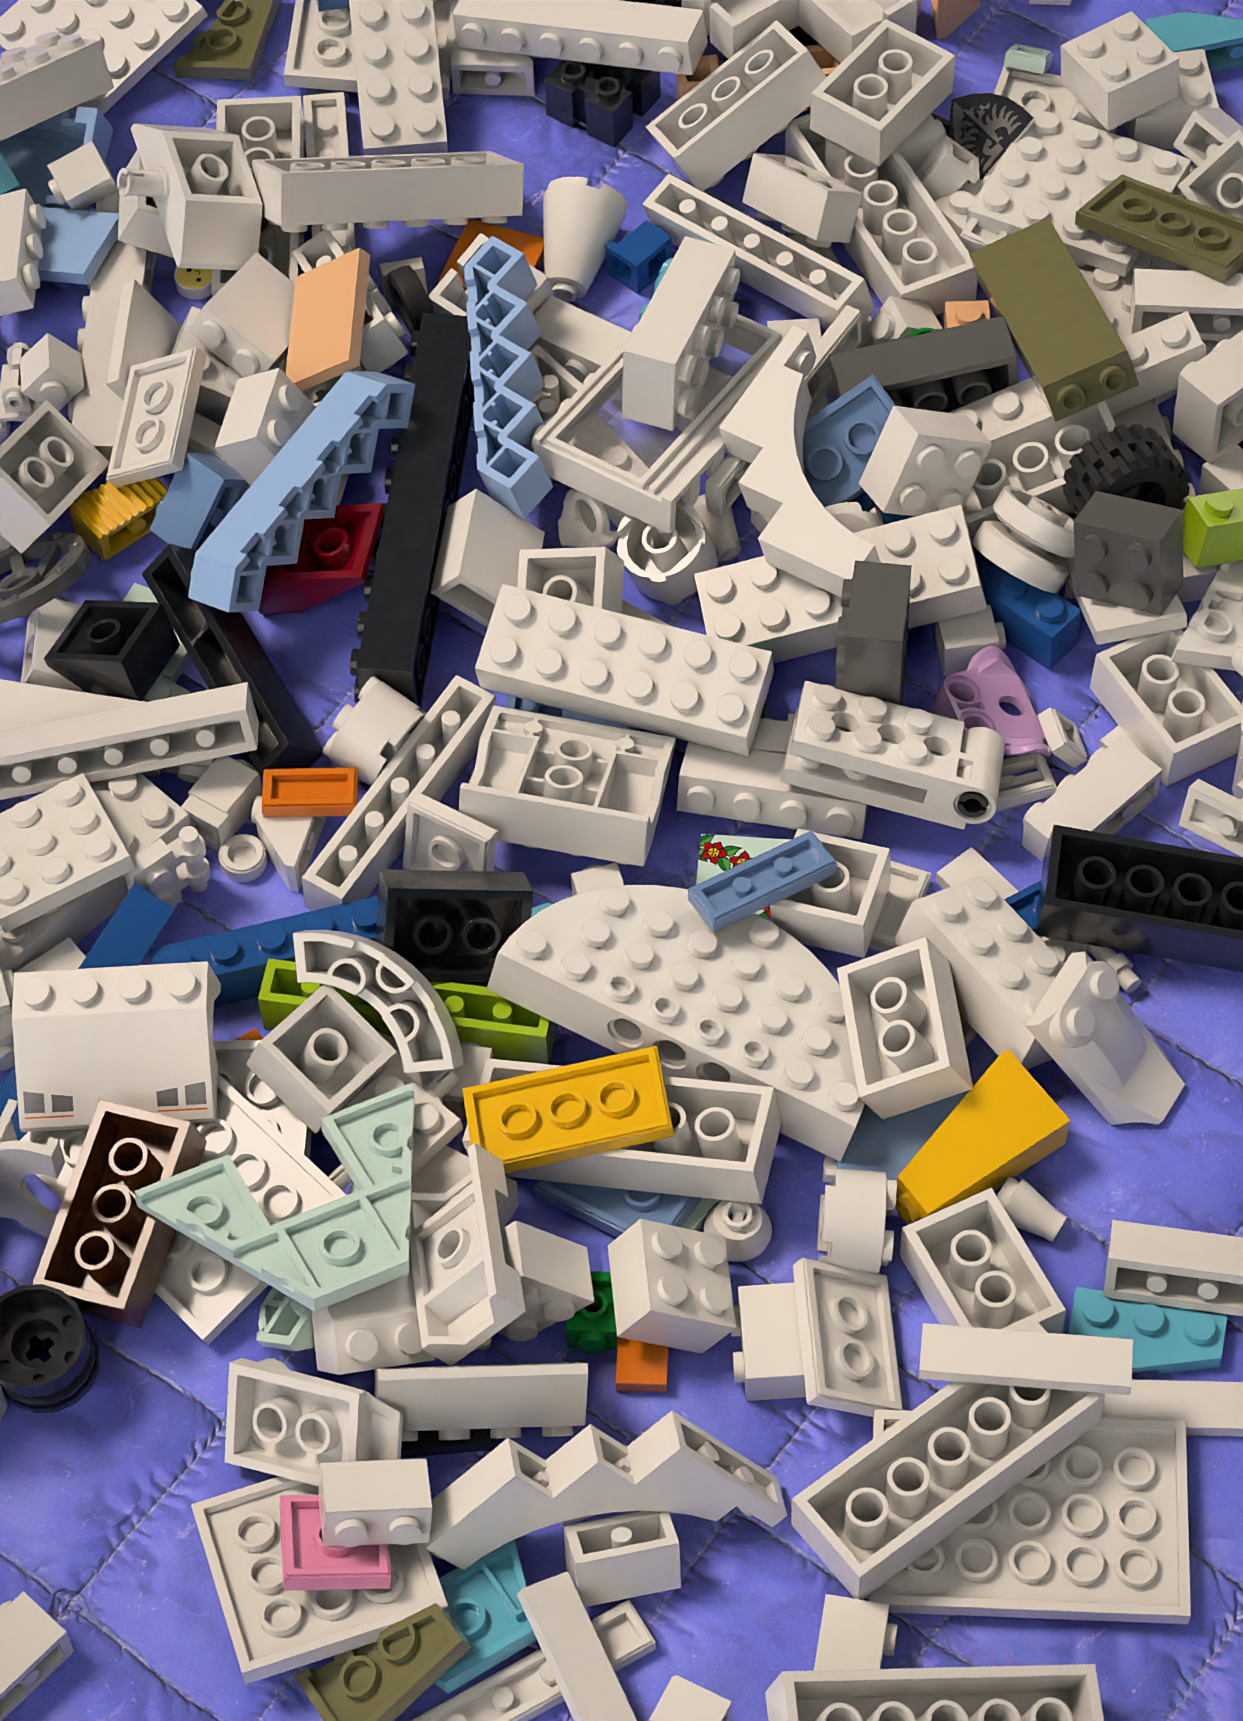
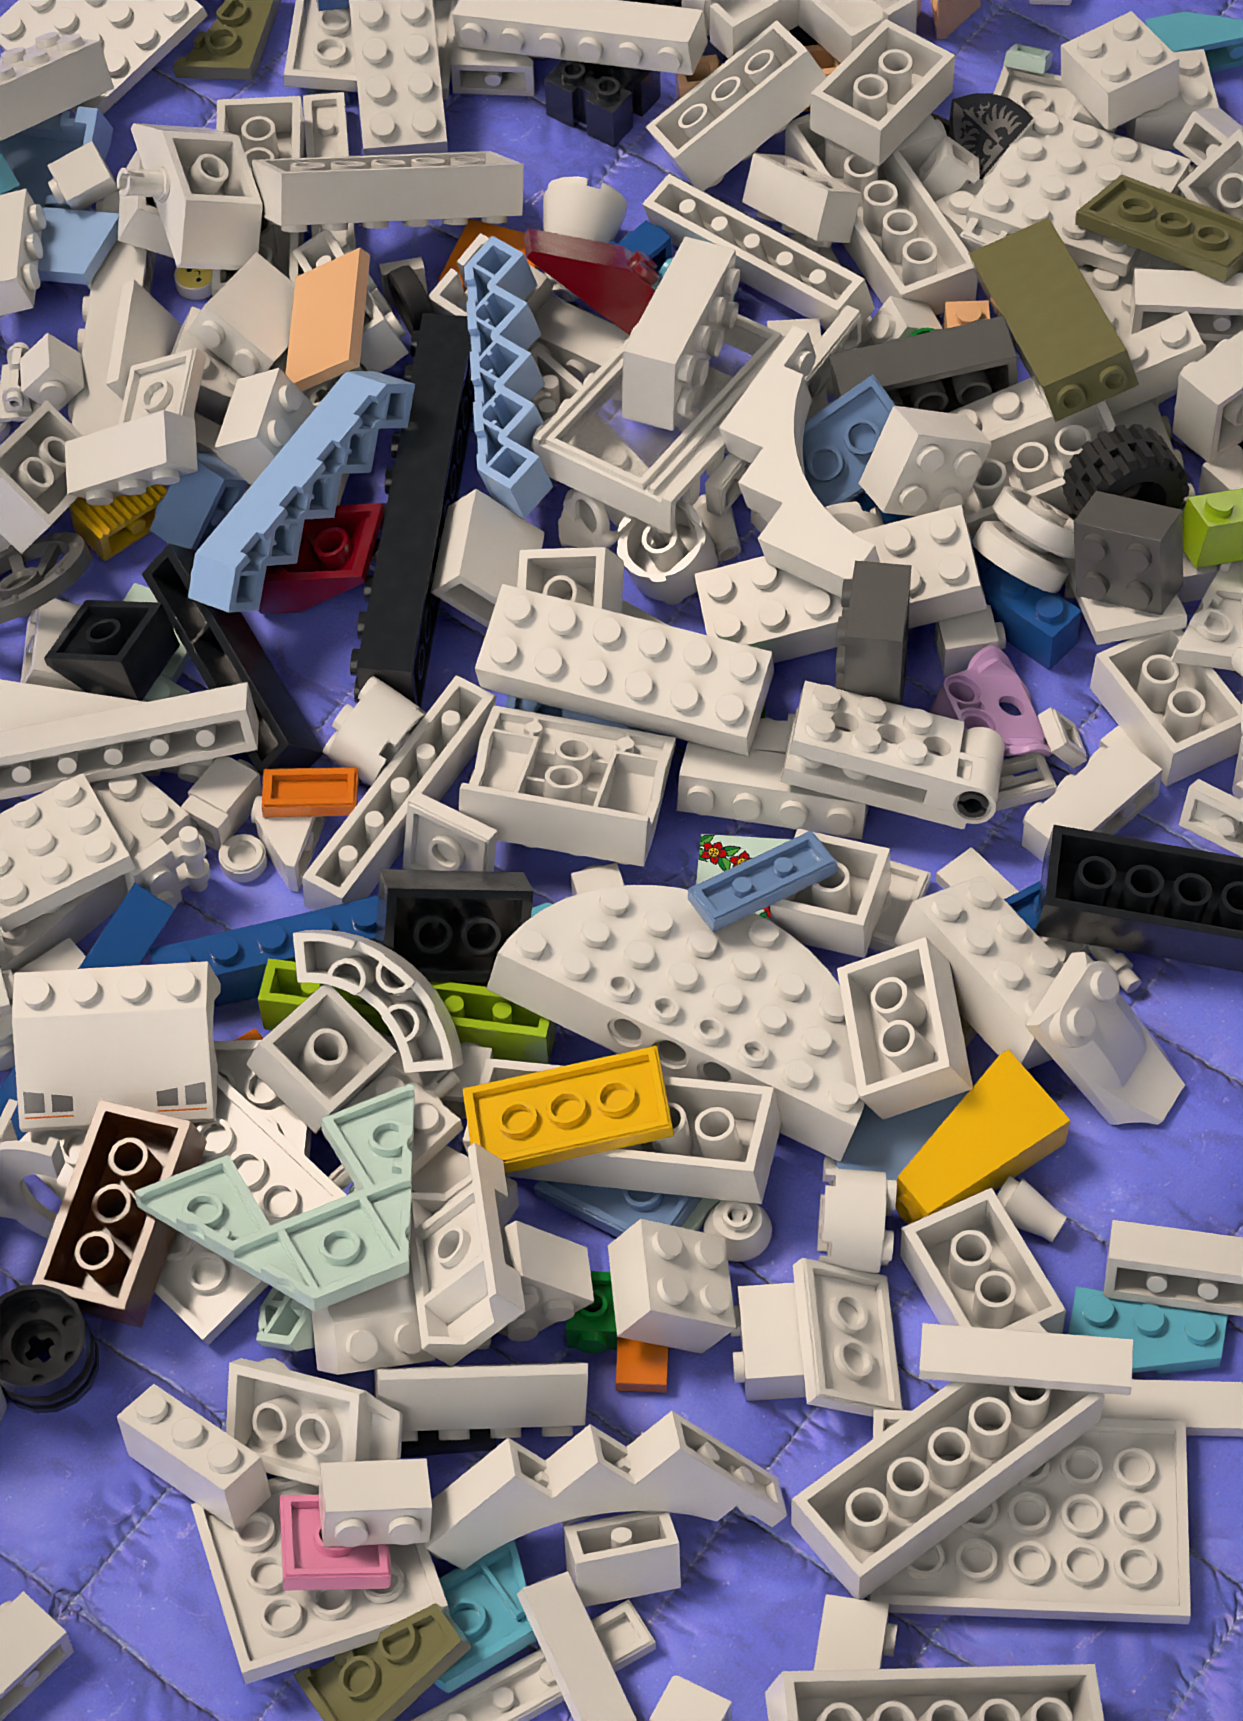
none -> white brick [65,410,198,505]
none -> white brick [116,1384,272,1529]
none -> dark red slope [524,228,660,336]

